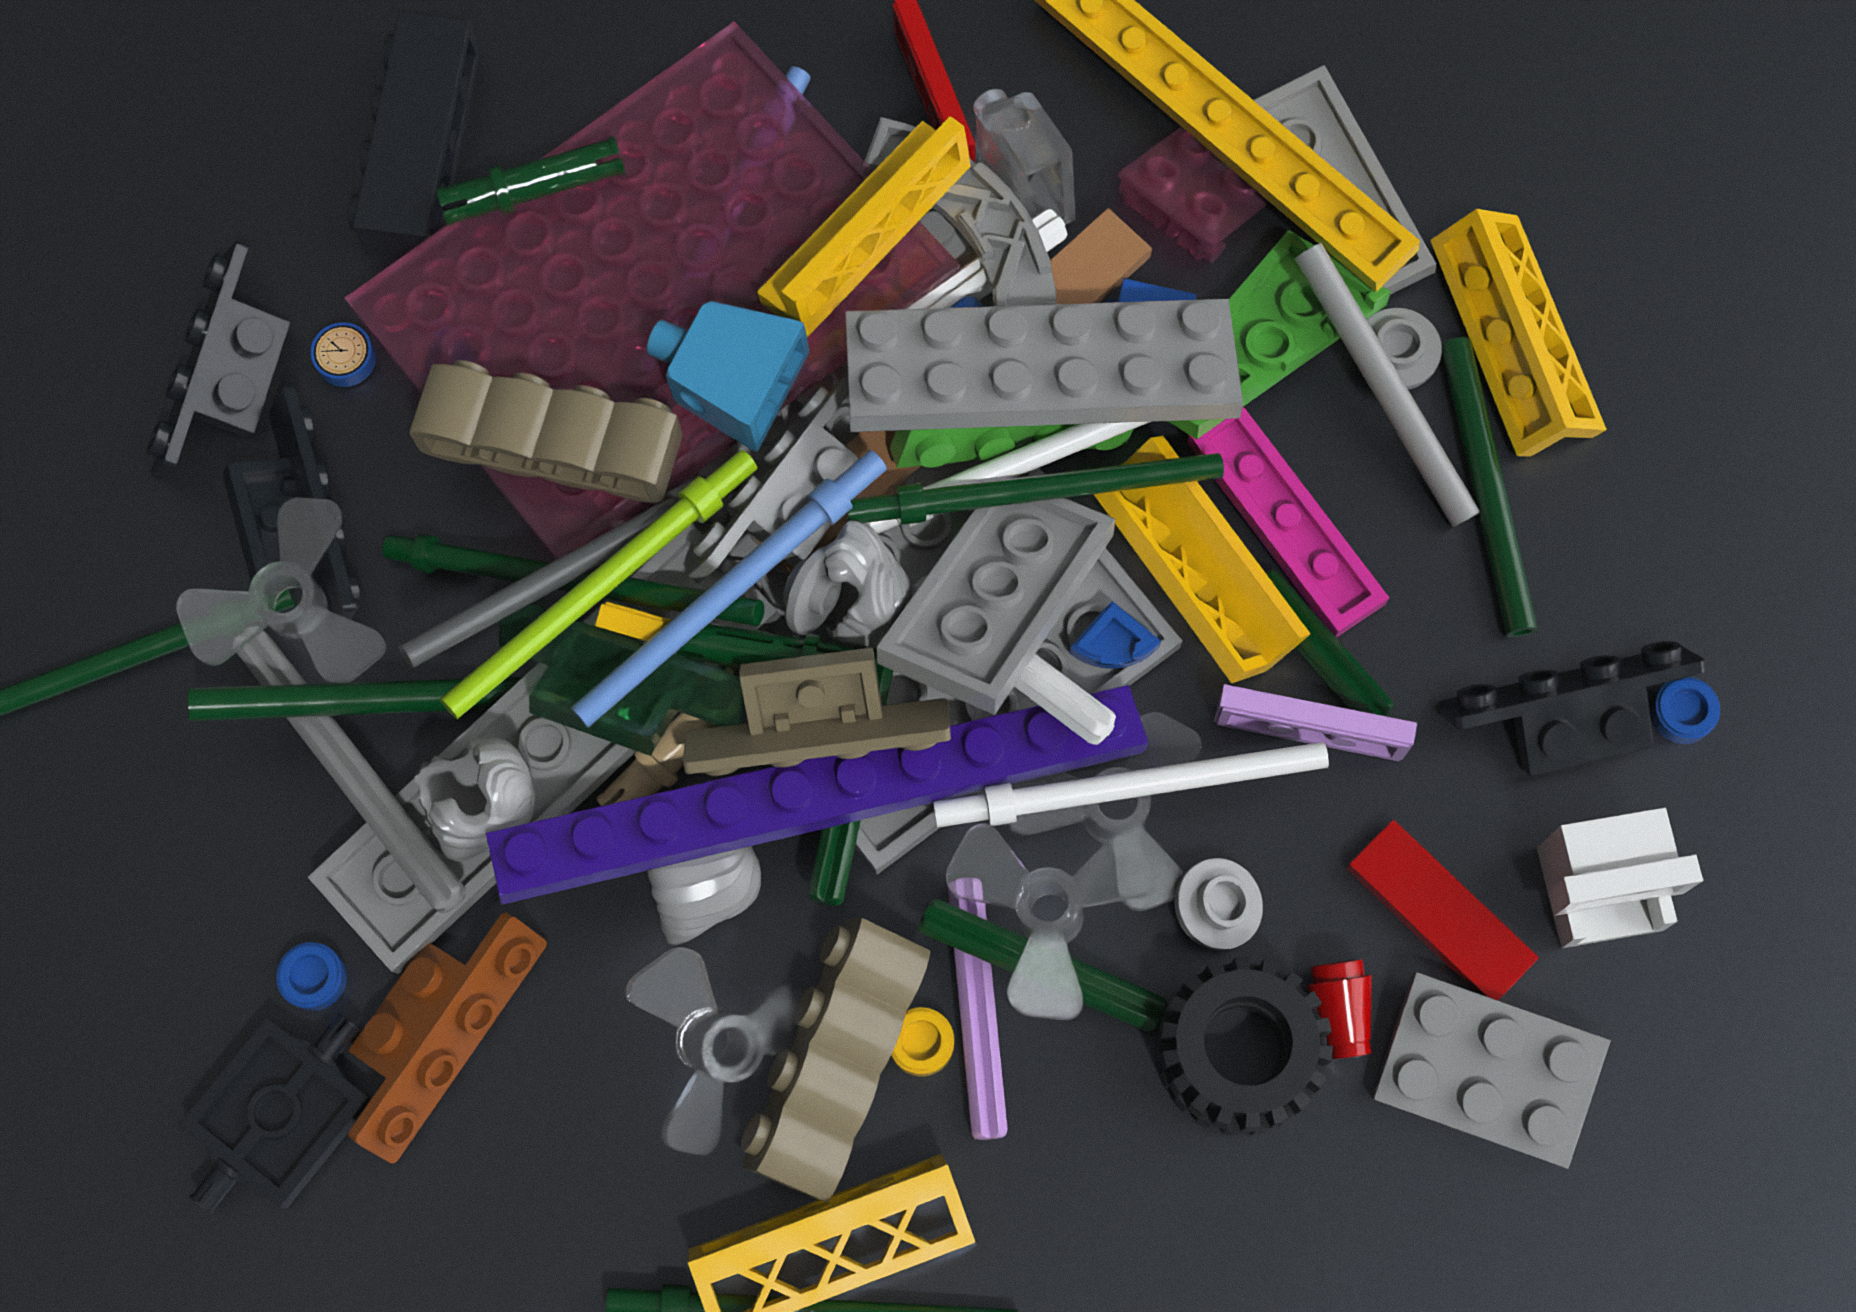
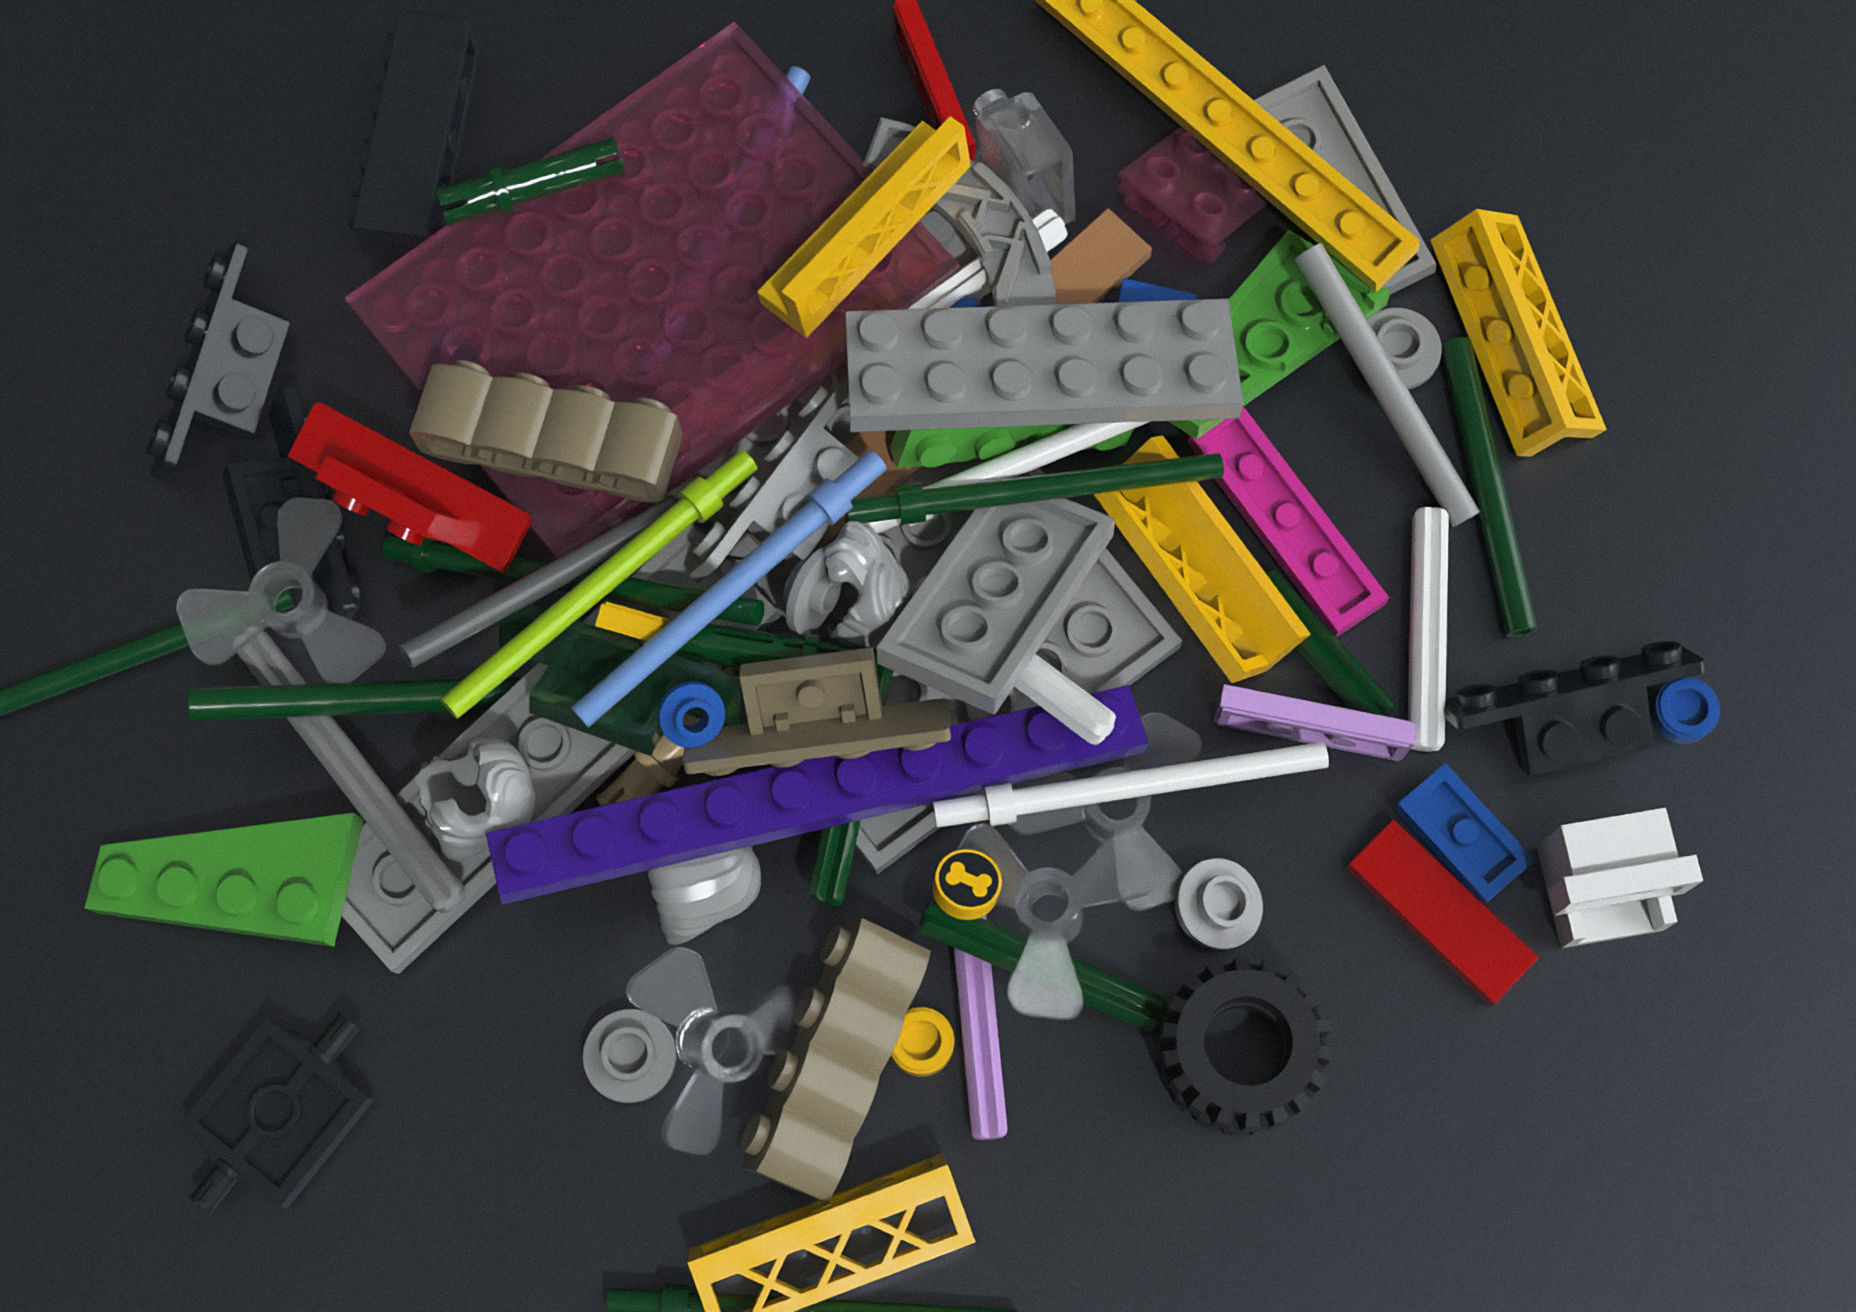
blue tile [276,942,347,1011] -> none
tile [310,322,376,387] -> none
dark orange bracket [348,912,547,1164] -> none
dark azure torso [647,301,810,452] -> none
blue tile [1069,601,1161,669] -> none
red cone [1306,959,1372,1059] -> none
light grey plate [1371,971,1611,1169] -> none
none -> bright green wing [84,813,364,947]
none -> red bracket [288,402,533,573]
none -> light grey piece [583,1009,677,1103]
none -> blue plate [657,681,725,748]
none -> tile [932,849,1002,920]
none -> blue plate [1394,763,1536,905]
none -> white axle [1408,507,1449,752]

